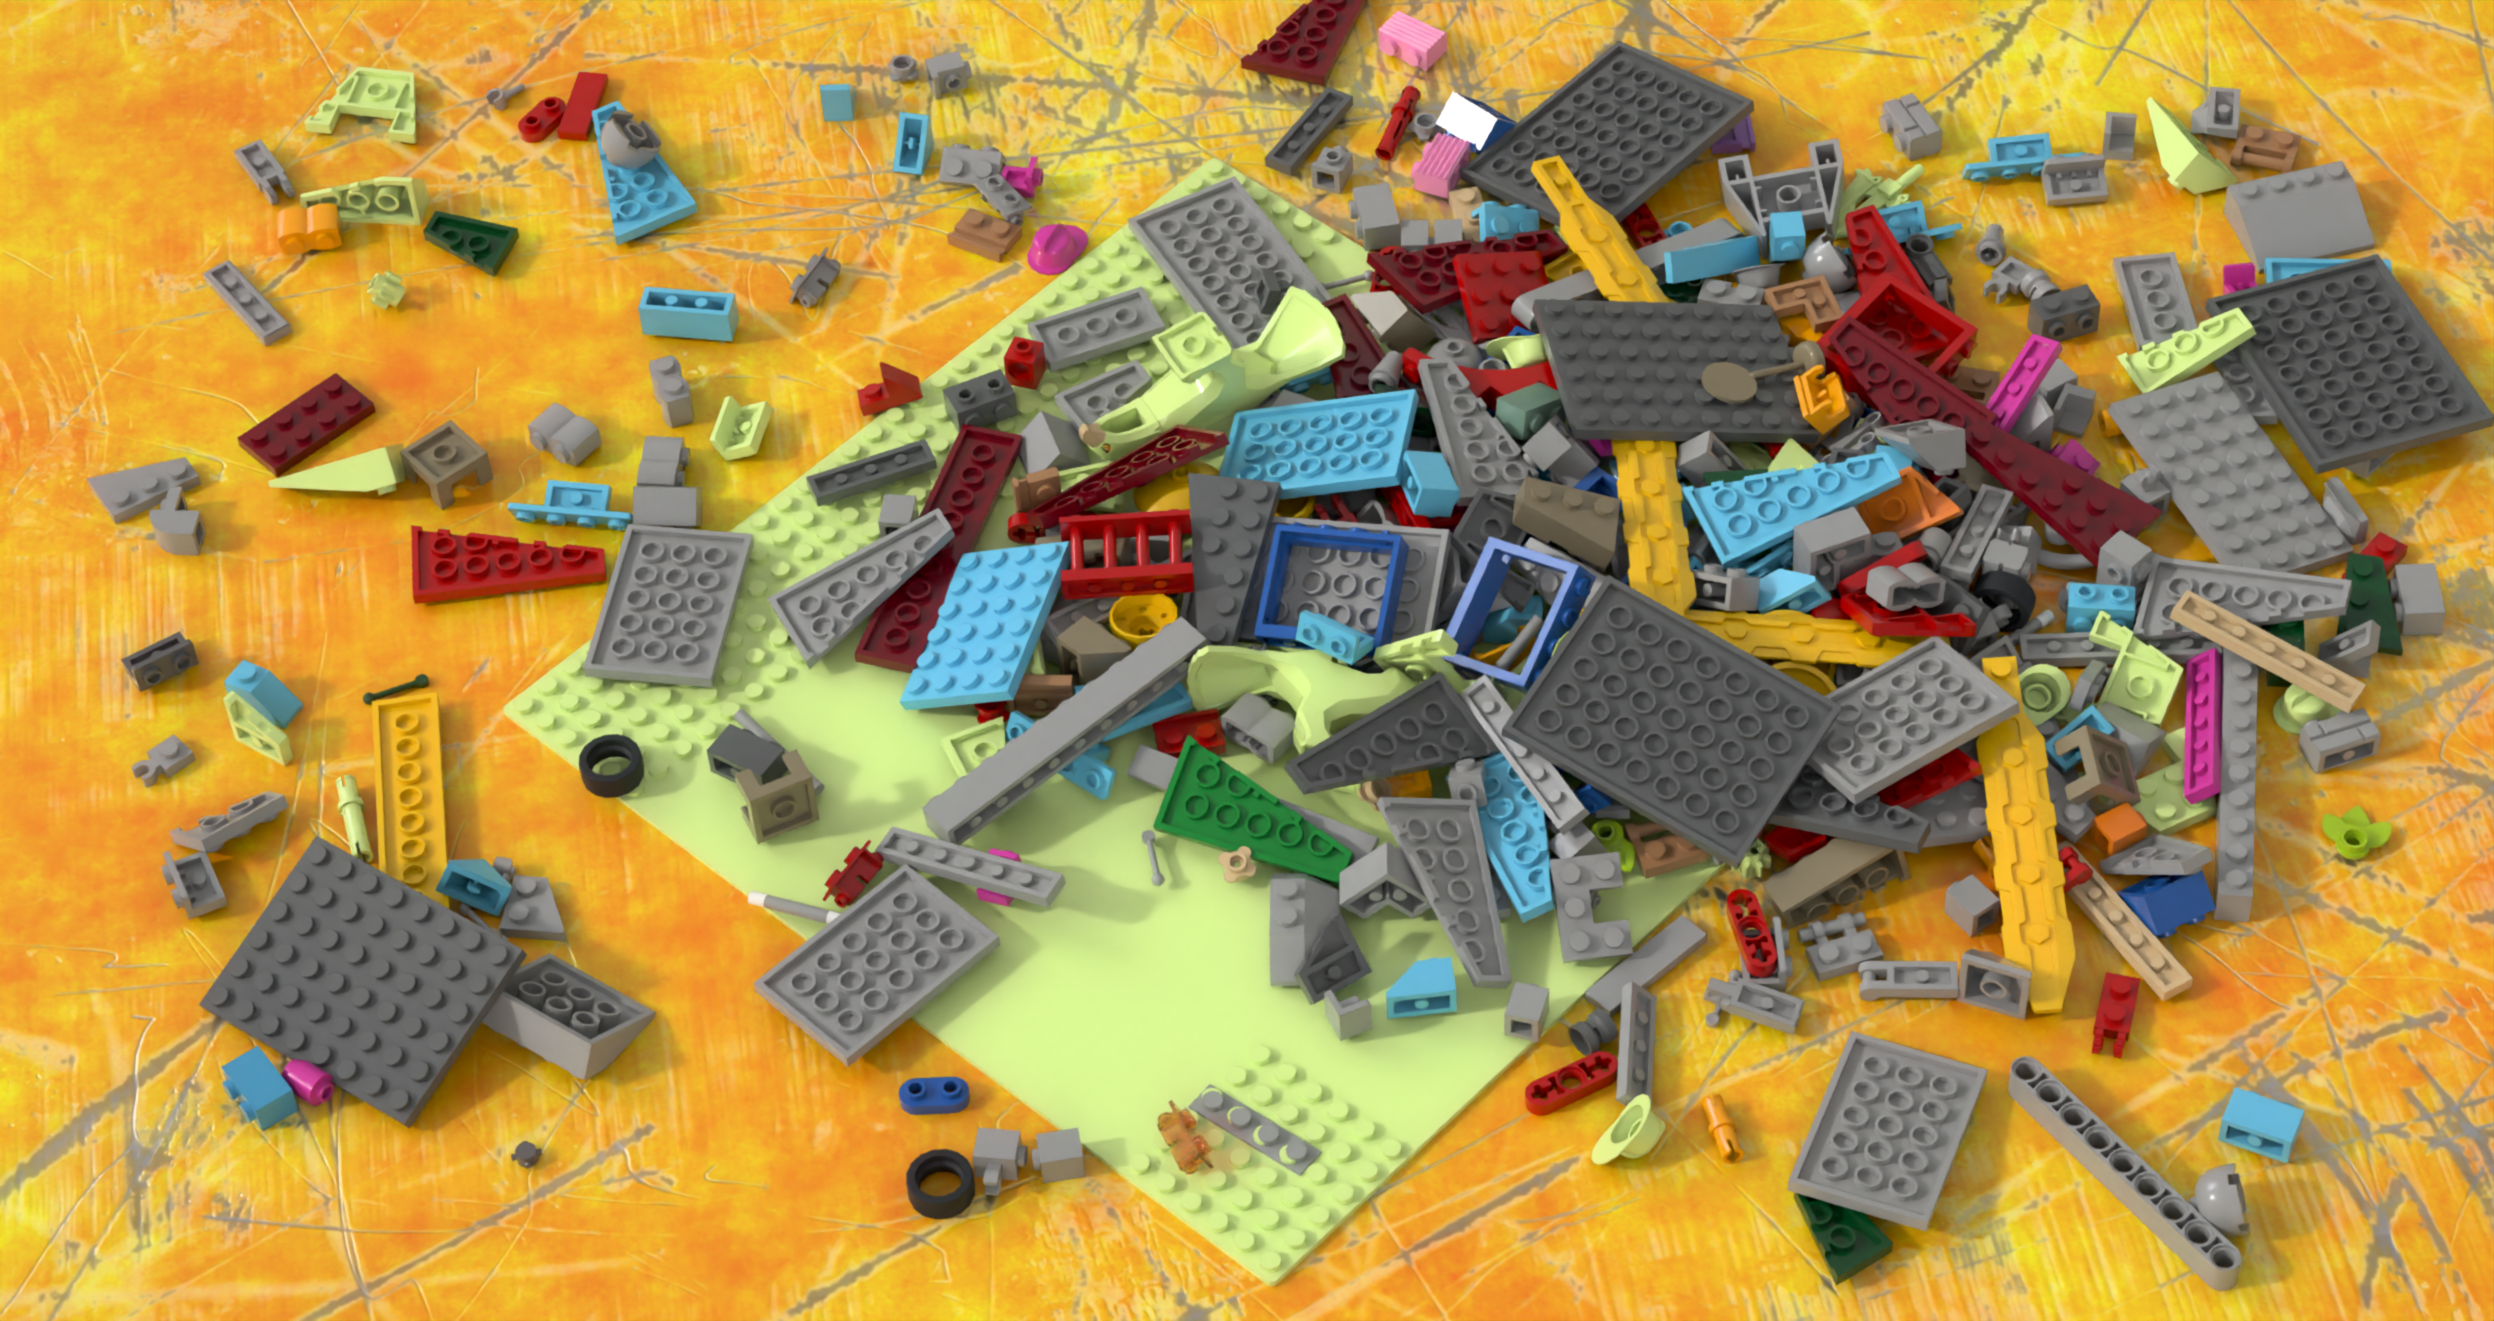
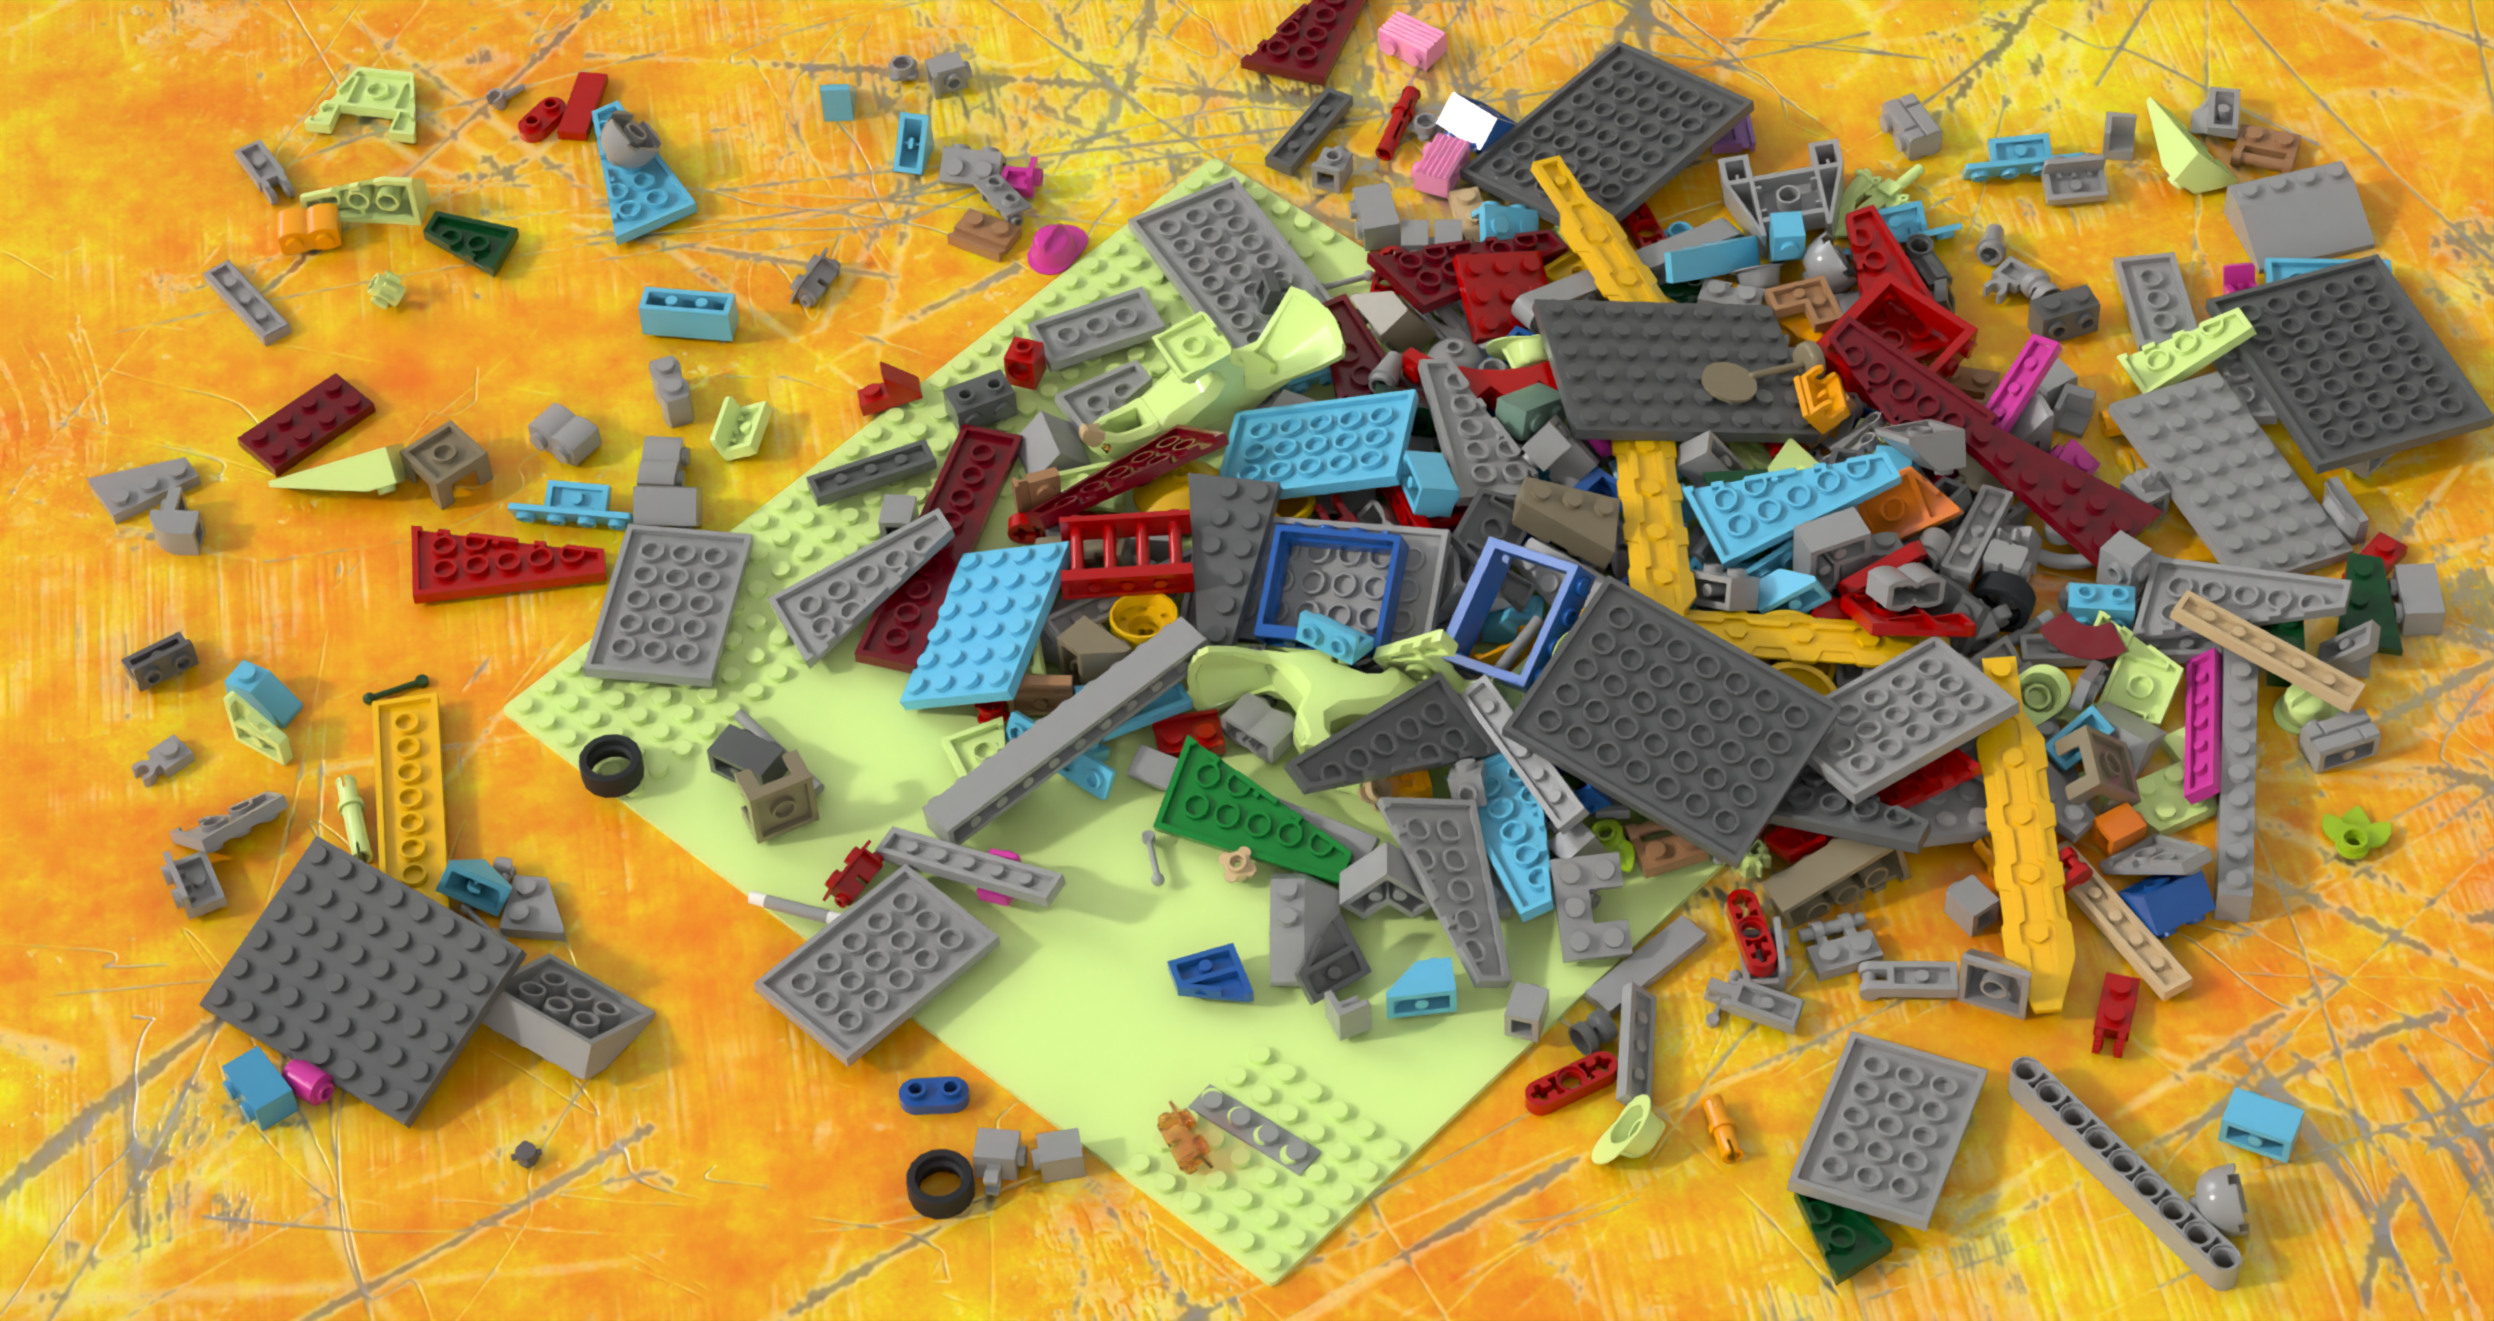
none -> blue wing [1167,943,1254,1002]
none -> dark red tile [2039,611,2129,661]

